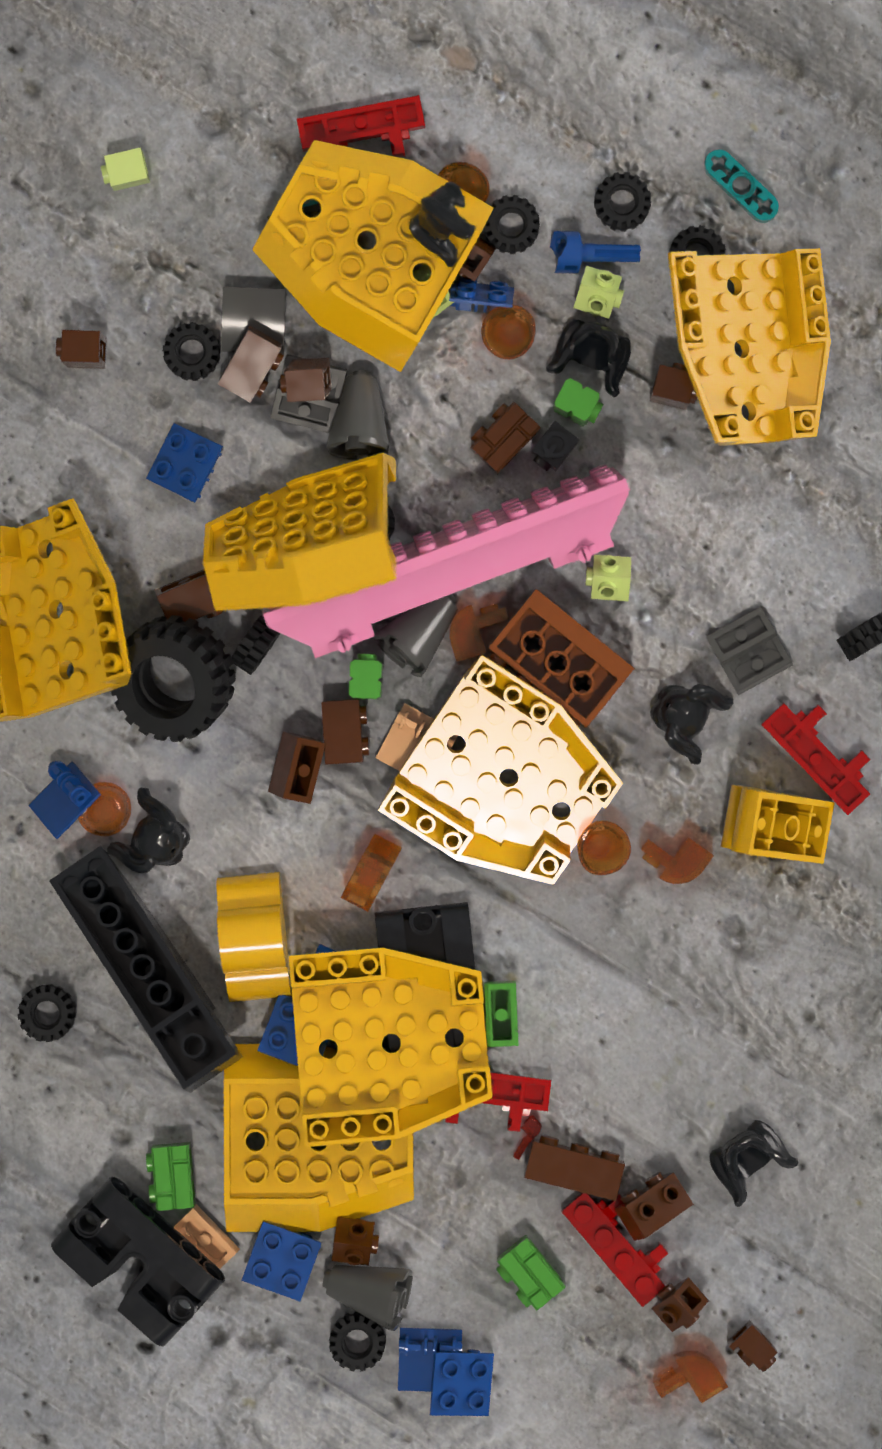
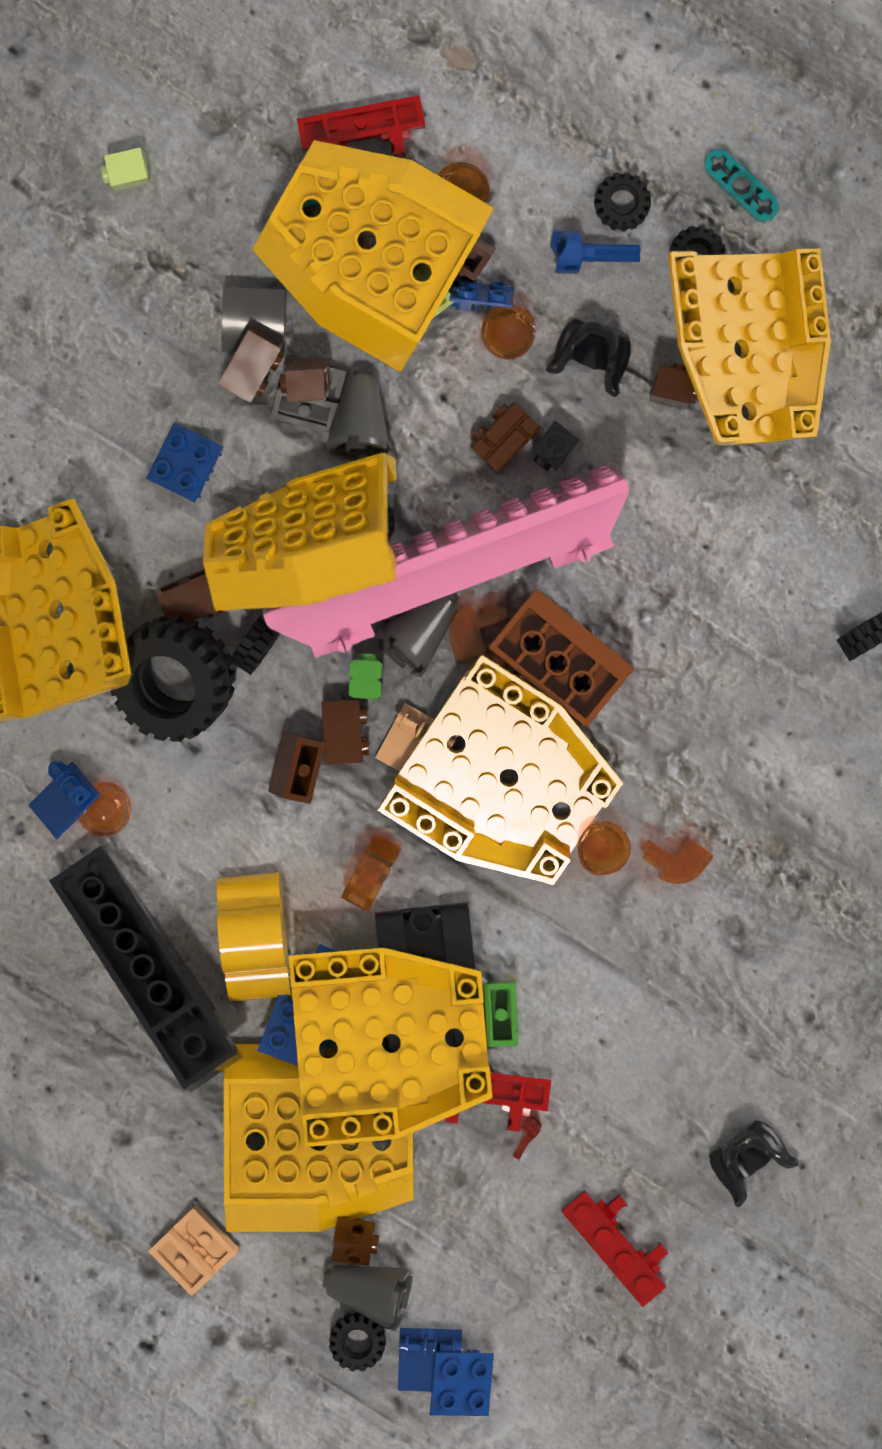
black tyre [17,984,77,1042] -> none
black connector [51,1177,225,1347] -> none
reddish brown brick [56,330,106,369] -> none
black hair [106,787,190,873] -> none
bright green brick [146,1142,196,1211] -> none
black tyre [162,322,221,381] -> none
blue hinge [241,1221,322,1301] -> none
black hair [409,182,476,267] -> none
black tyre [483,195,540,254] -> none
bright green brick [496,1235,566,1311] -> none
reddish brown brick [524,1135,625,1201] -> none
bright green brick [553,378,603,427] -> none
yellowish green brick [573,266,624,319] -> none
yellowish green brick [585,555,631,601] -> none
reddish brown brick [614,1172,693,1241] -> none
black hair [650,684,734,765] -> none
reddish brown brick [651,1277,709,1332] -> none
clear orange brick [653,1350,728,1403] -> none
dark grey slope [706,607,793,695] -> none
yellow brick [721,784,835,864] -> none
reddish brown brick [727,1320,778,1372] -> none
red hinge [761,703,871,815] -> none

